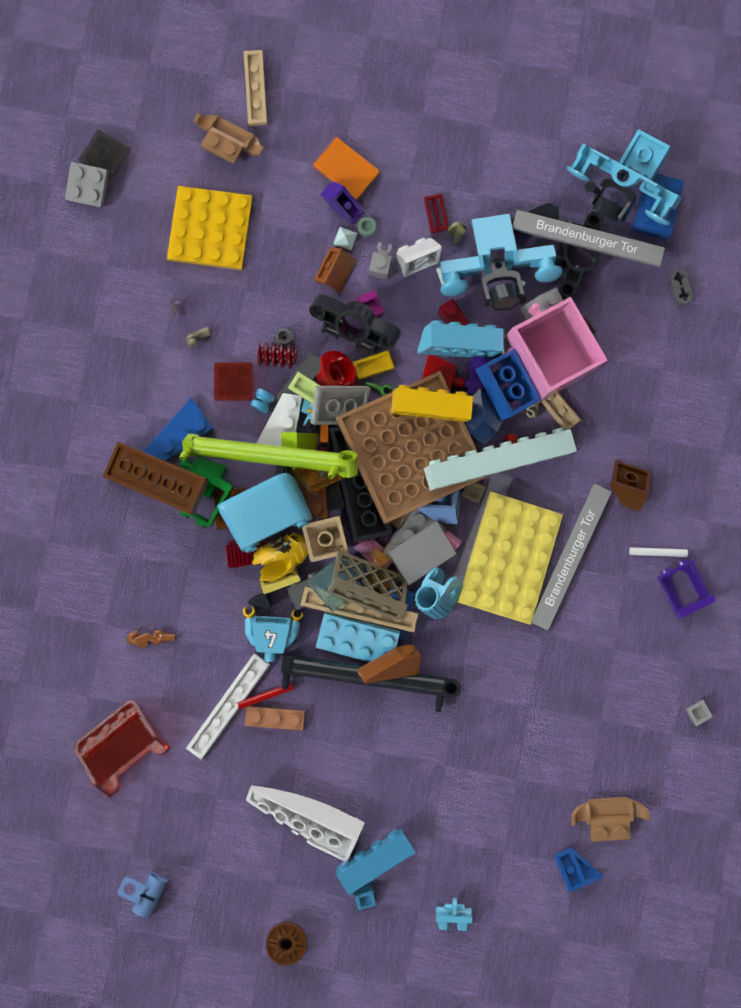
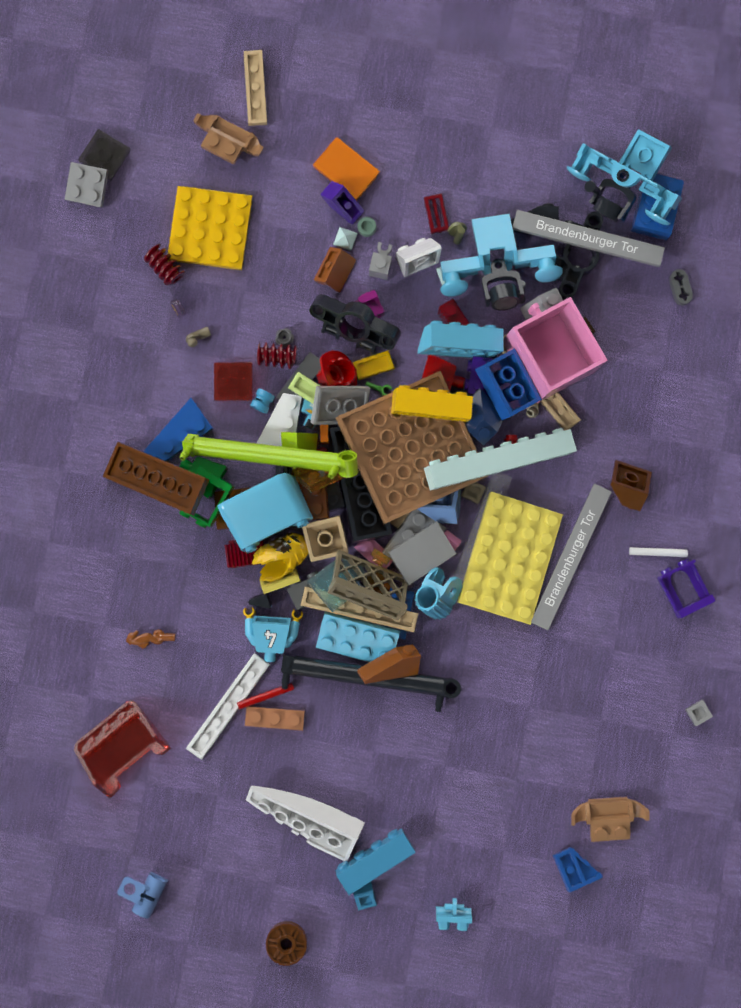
none -> dark red piece [144,244,186,285]

